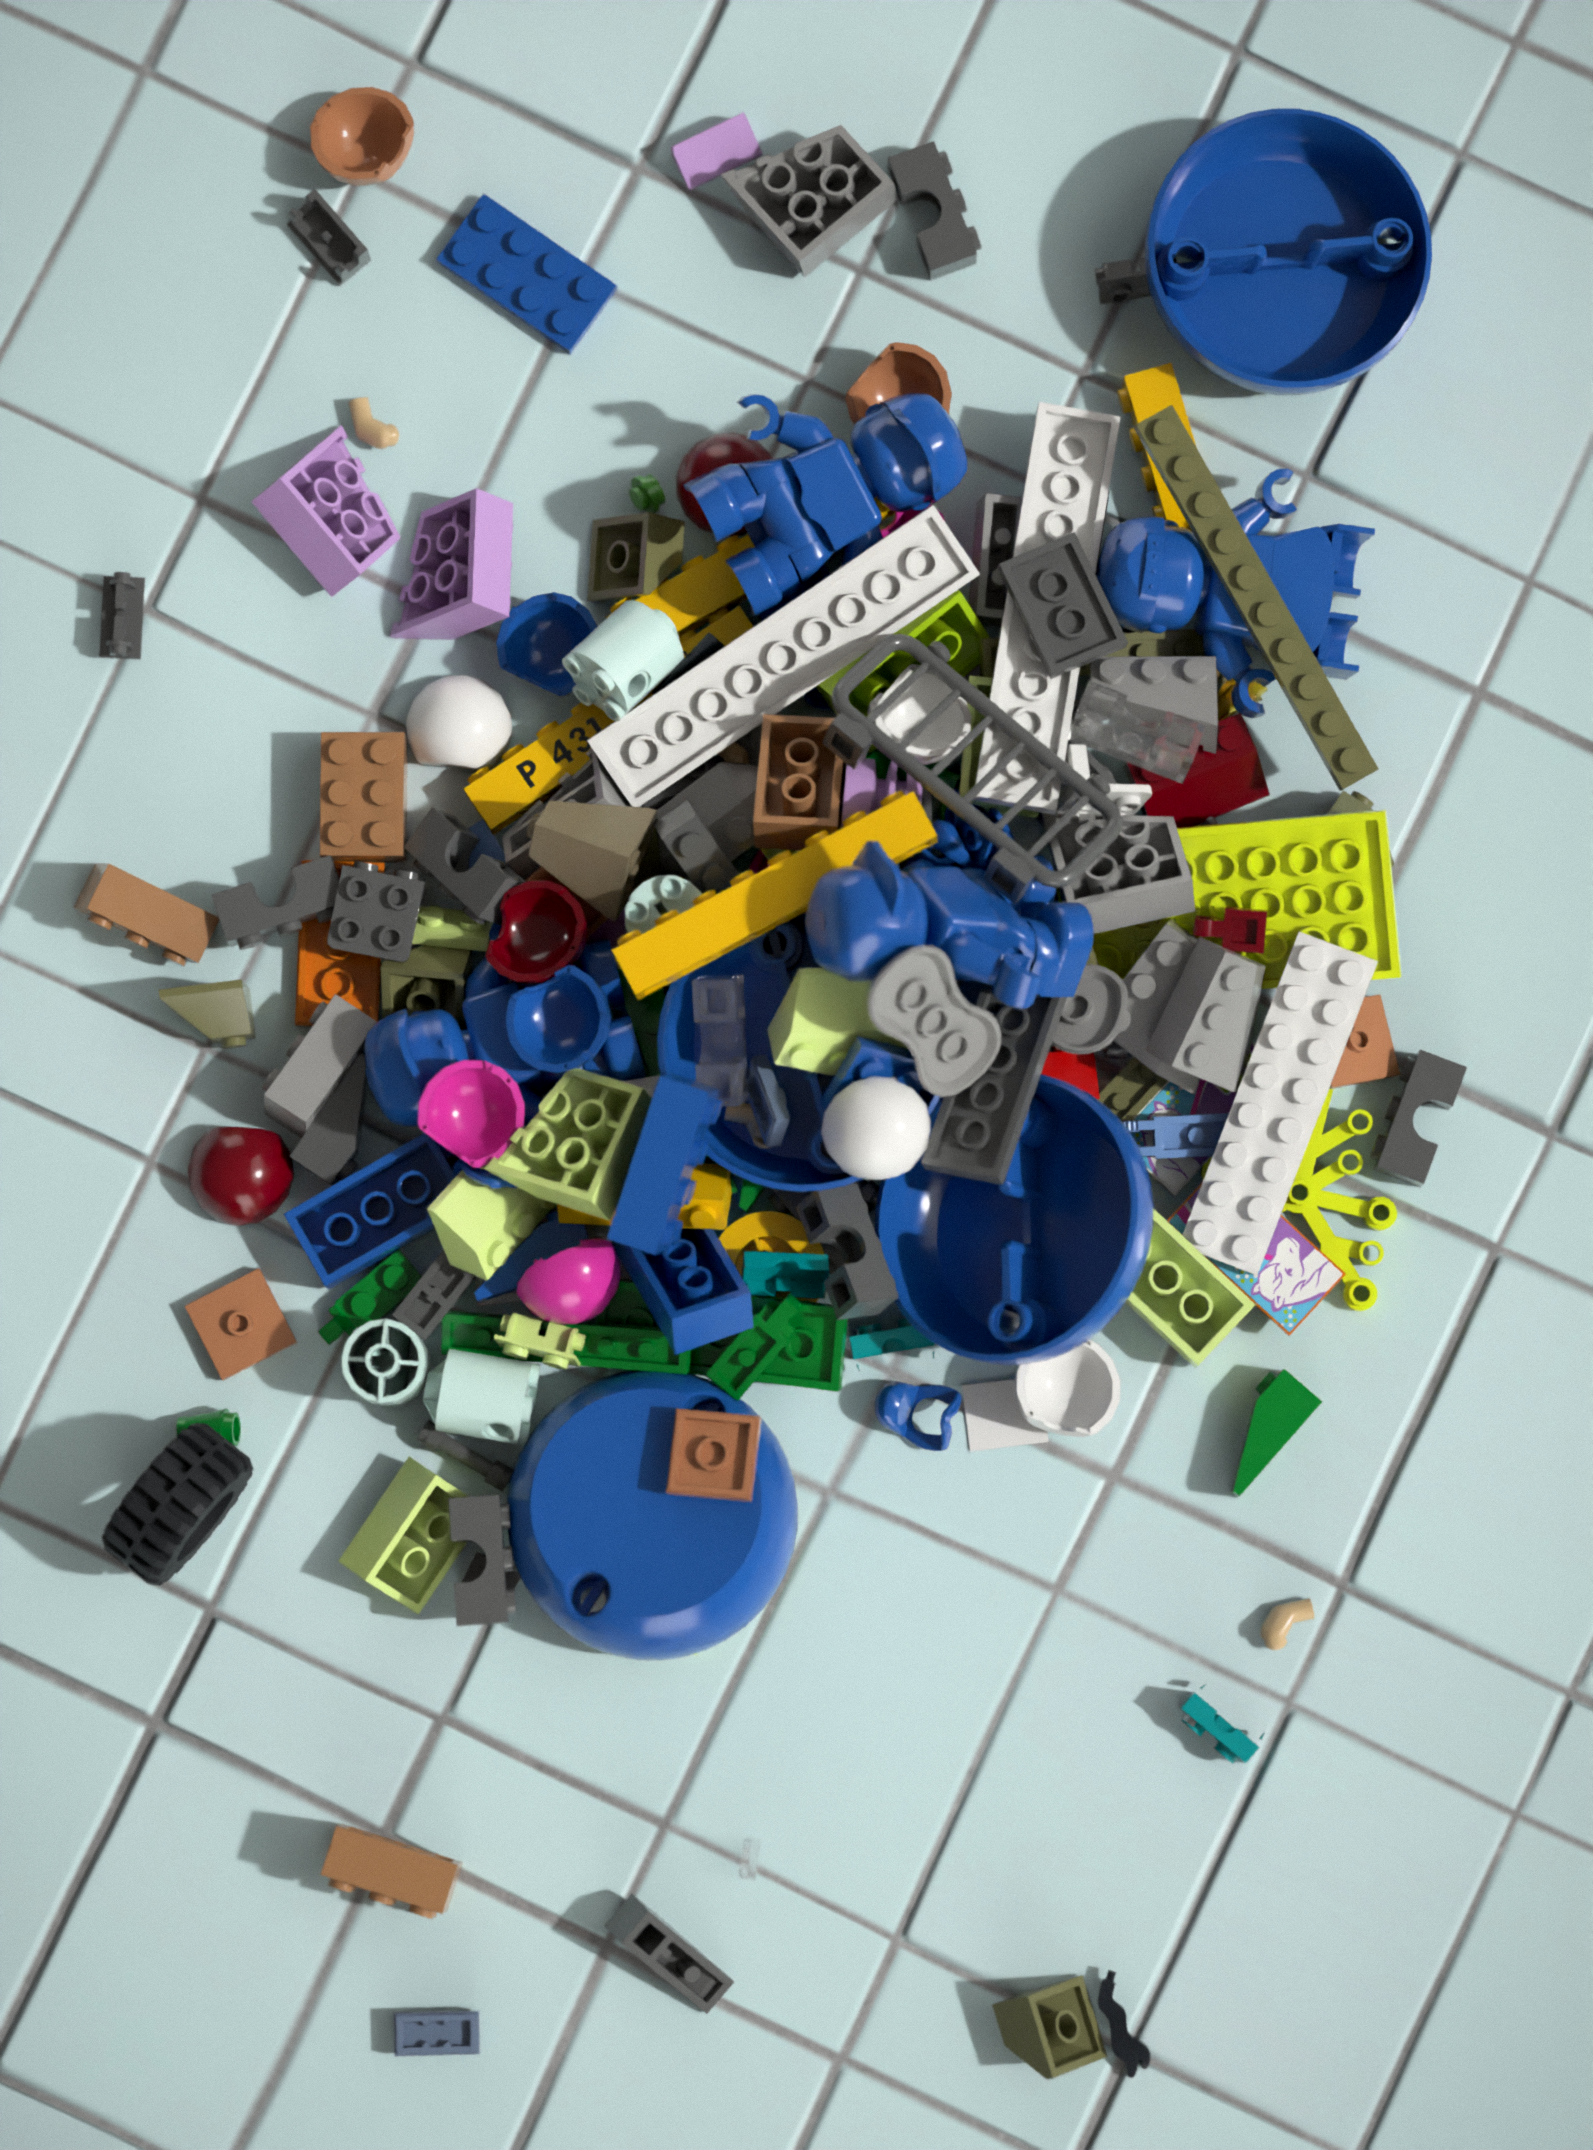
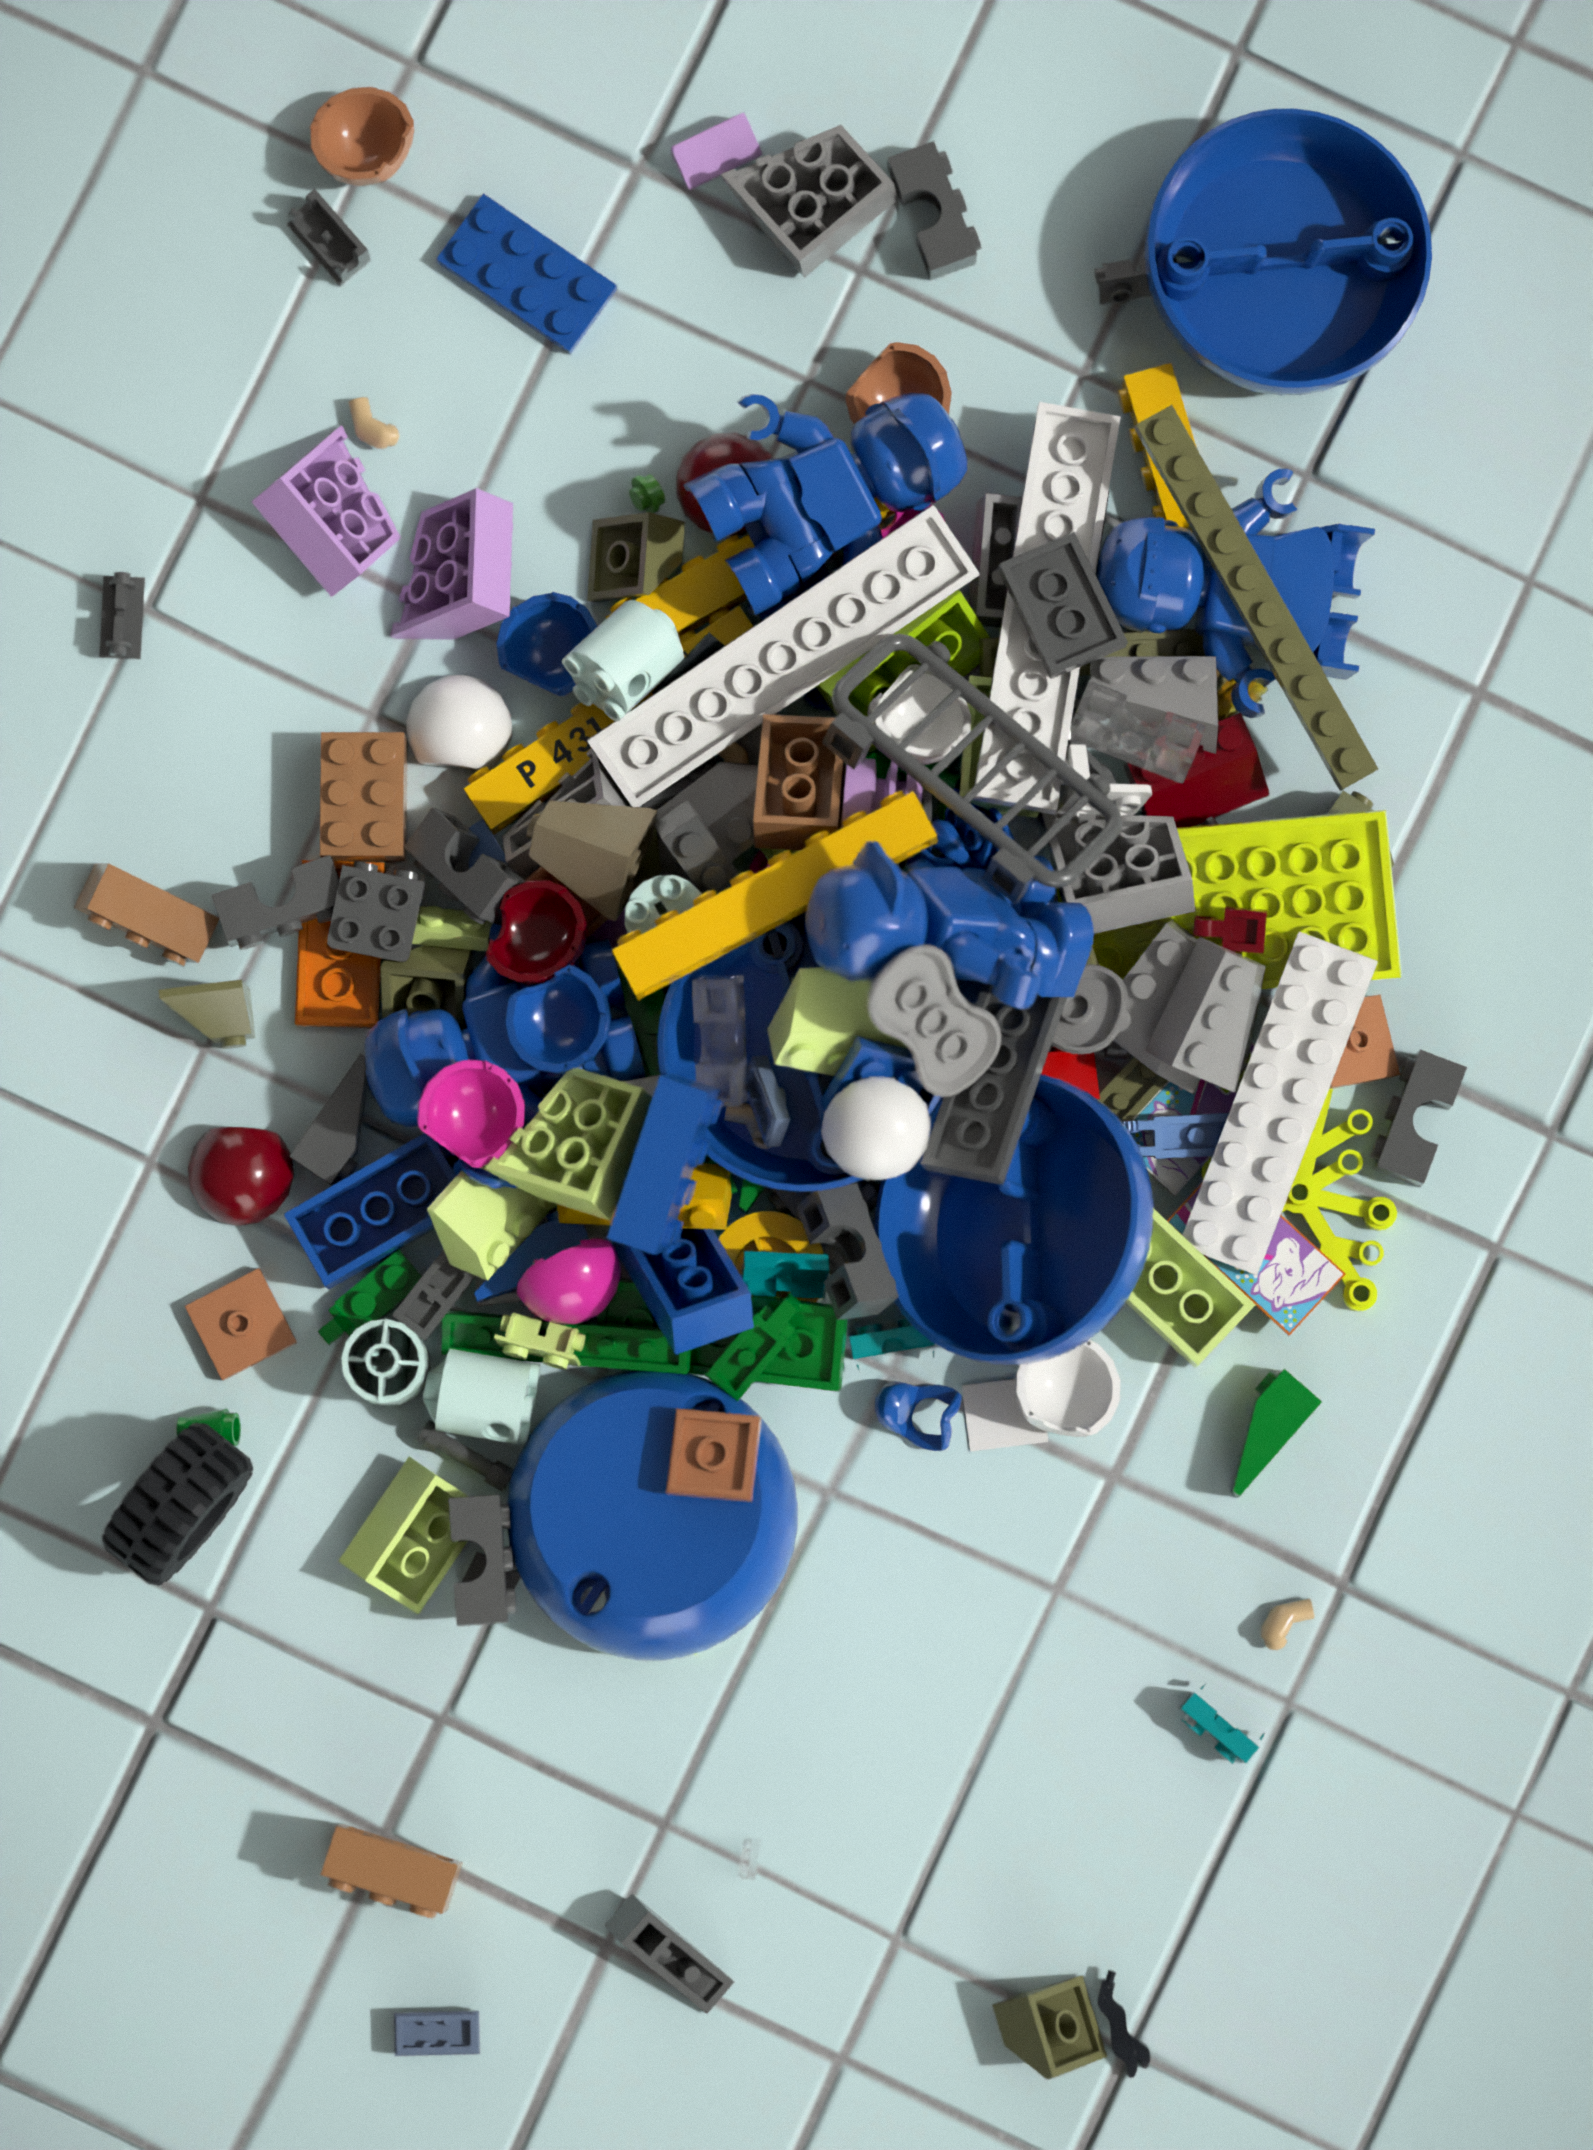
light grey wedge [262,994,377,1139] -> none

